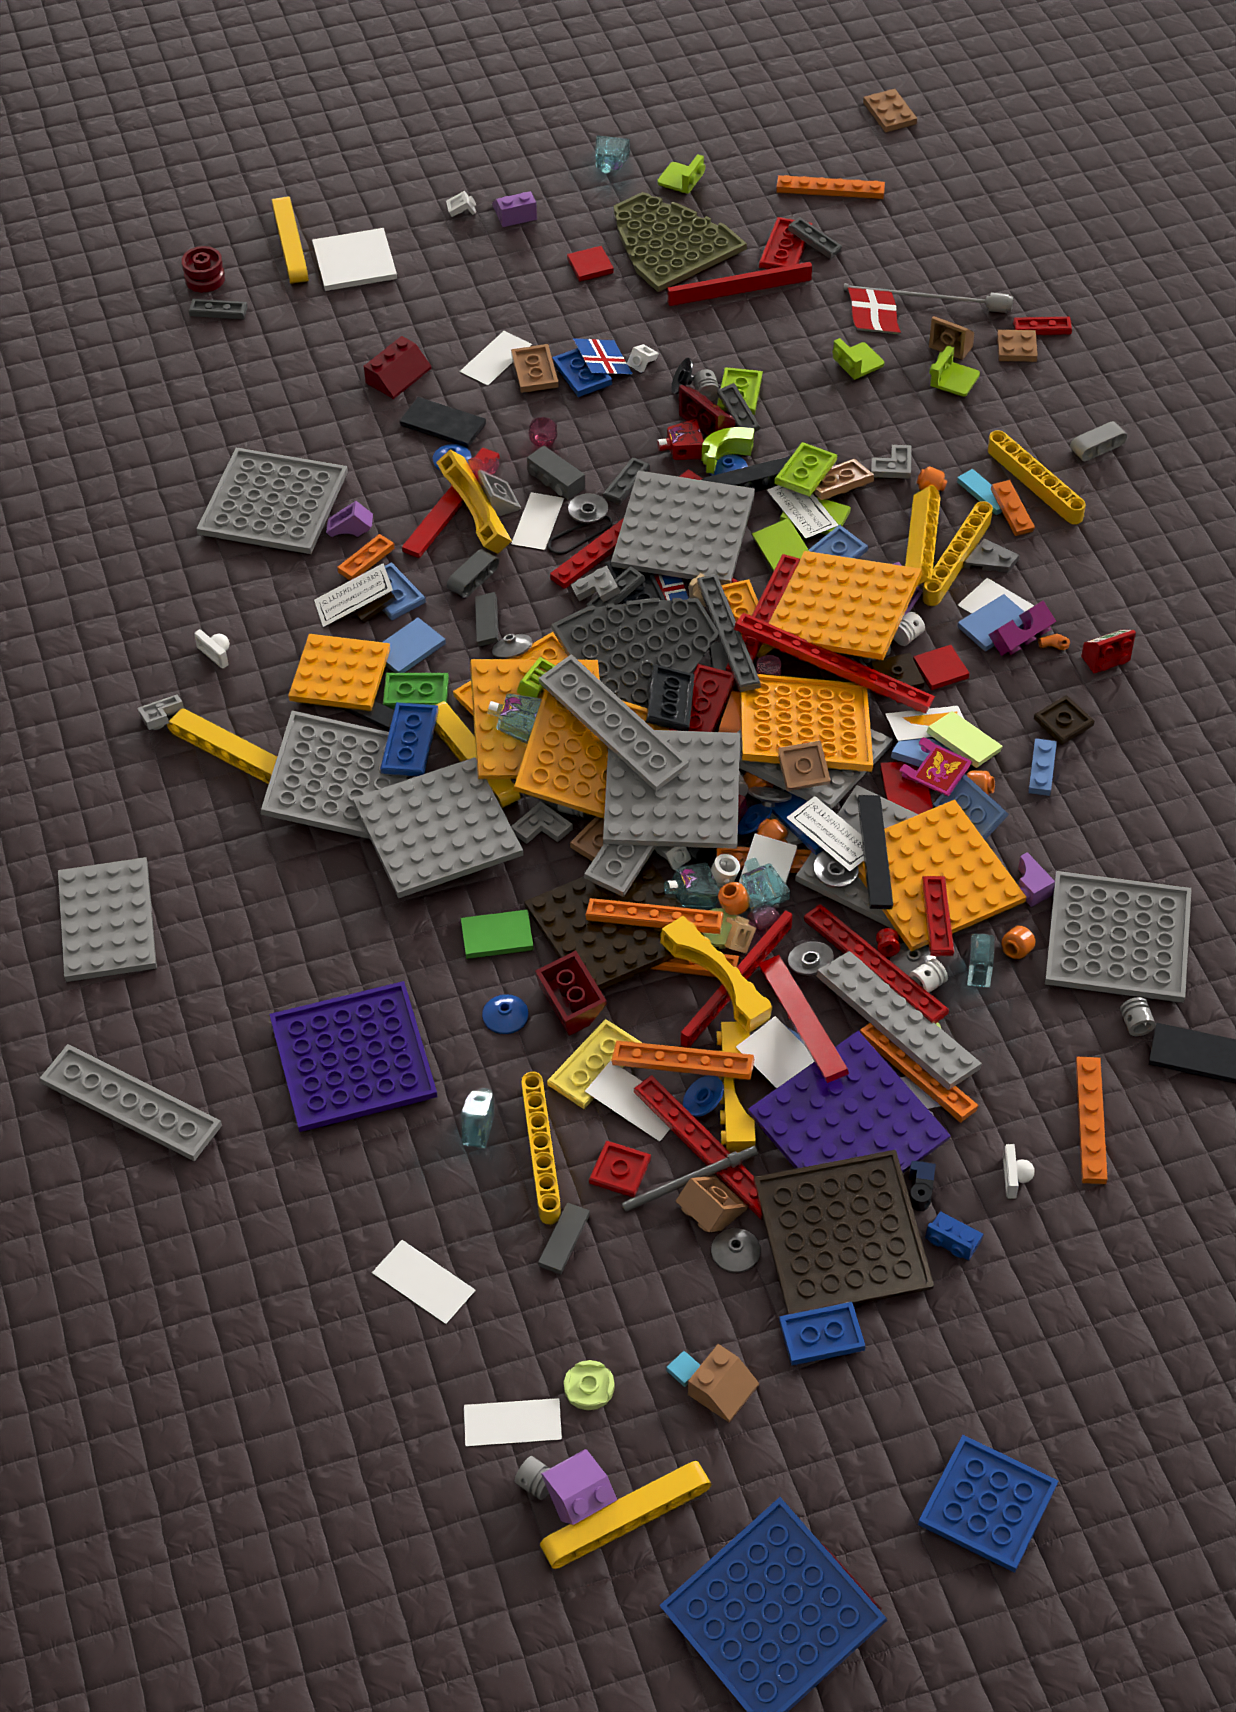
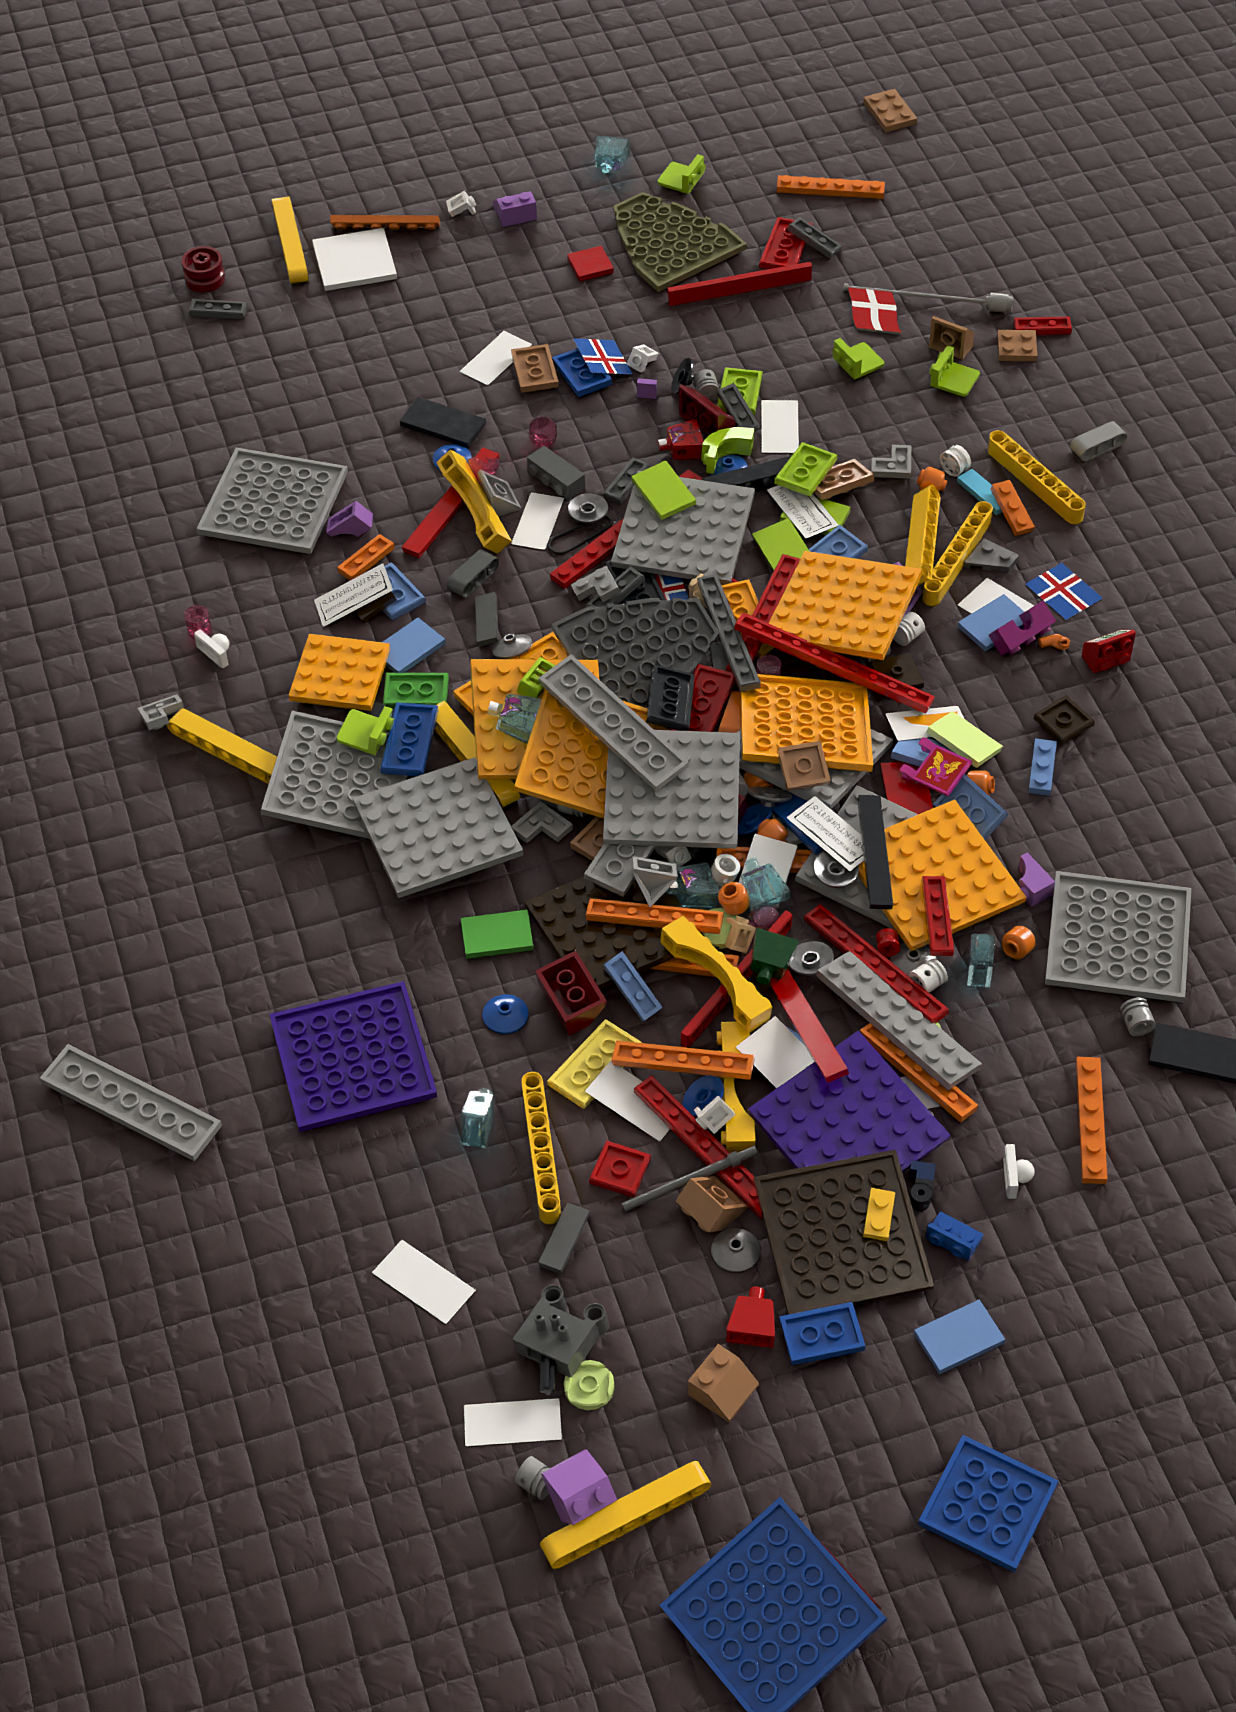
light grey plate [58,857,157,982] -> none
dark red slope [363,336,432,399] -> none
medium azure tile [666,1351,700,1387] -> none
red tile [913,645,970,690] -> none
none -> clear pink piece [184,605,212,639]
none -> orange plate [330,215,440,230]
none -> lime bracket [336,706,394,755]
none -> dark grey piece [512,1284,609,1395]
none -> medium blue plate [602,951,663,1022]
none -> lime tile [631,461,696,520]
none -> light grey slope [632,856,677,907]
none -> medium lavender tile [637,378,657,399]
none -> white bracket [694,1096,736,1134]
none -> red torso [726,1287,775,1348]
none -> dark green torso [750,928,799,985]
none -> white sticker [761,400,799,453]
none -> yellow plate [863,1188,895,1241]
none -> medium blue tile [914,1299,1006,1374]
none -> white wheel [940,445,971,477]
none -> sticker [1025,563,1103,620]

